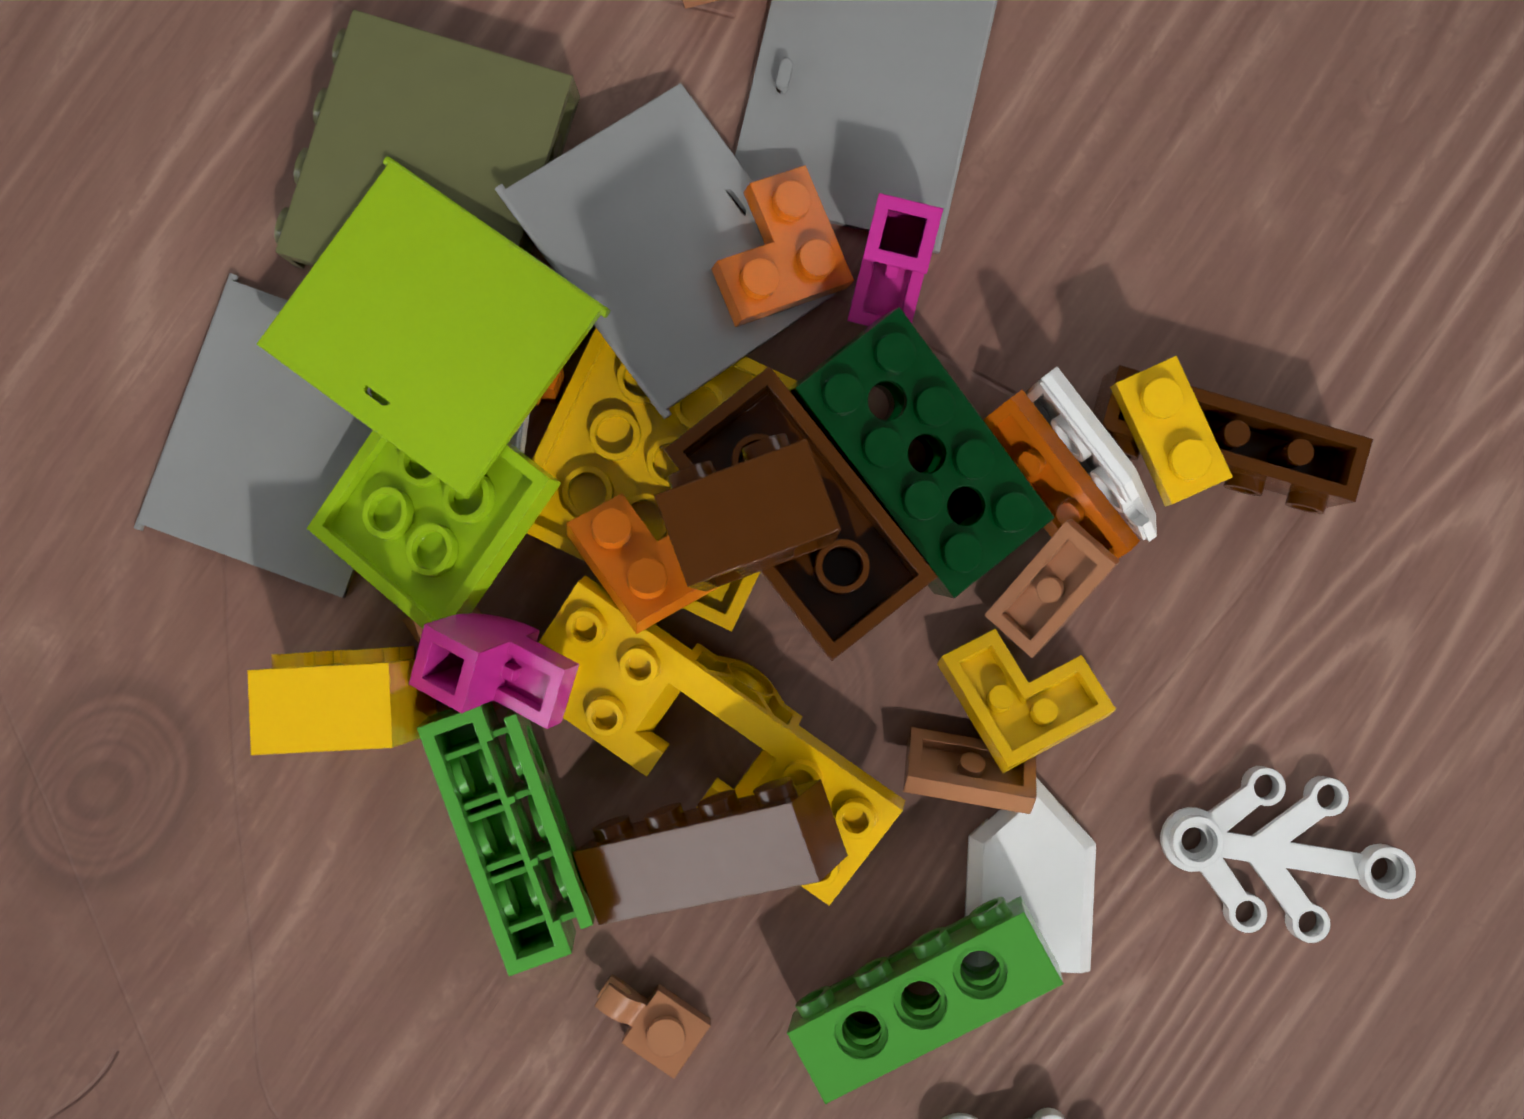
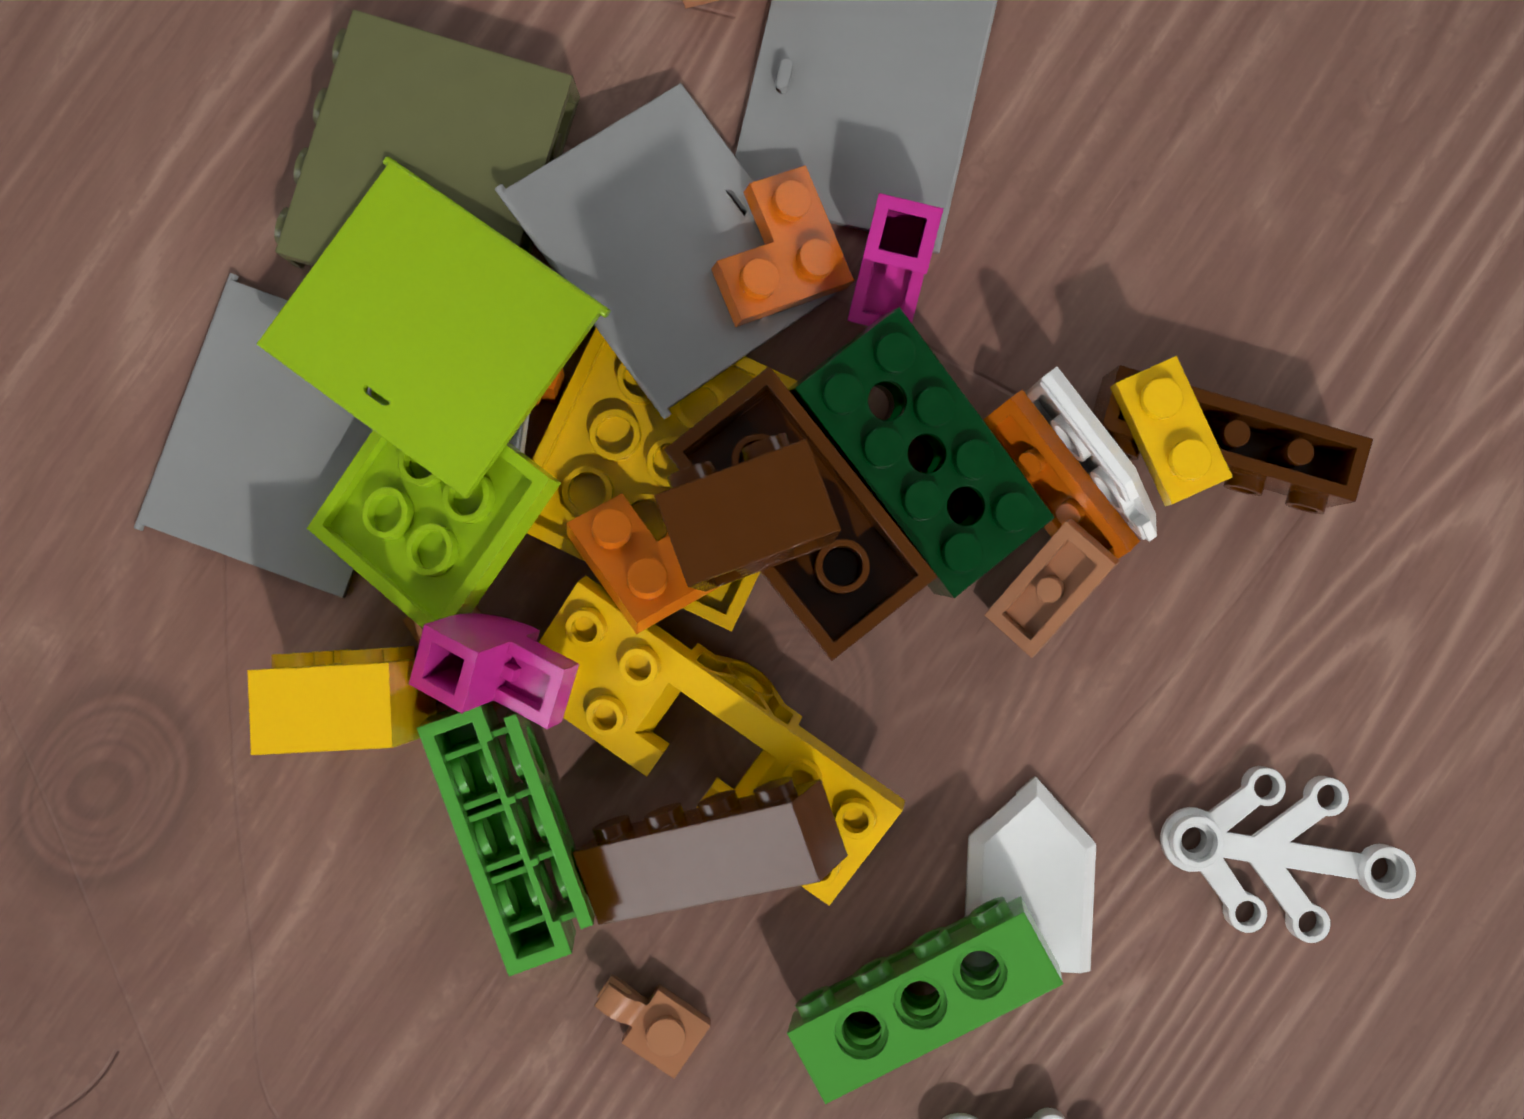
nougat plate [903,727,1036,814] -> none
yellow plate [937,629,1116,773] -> none

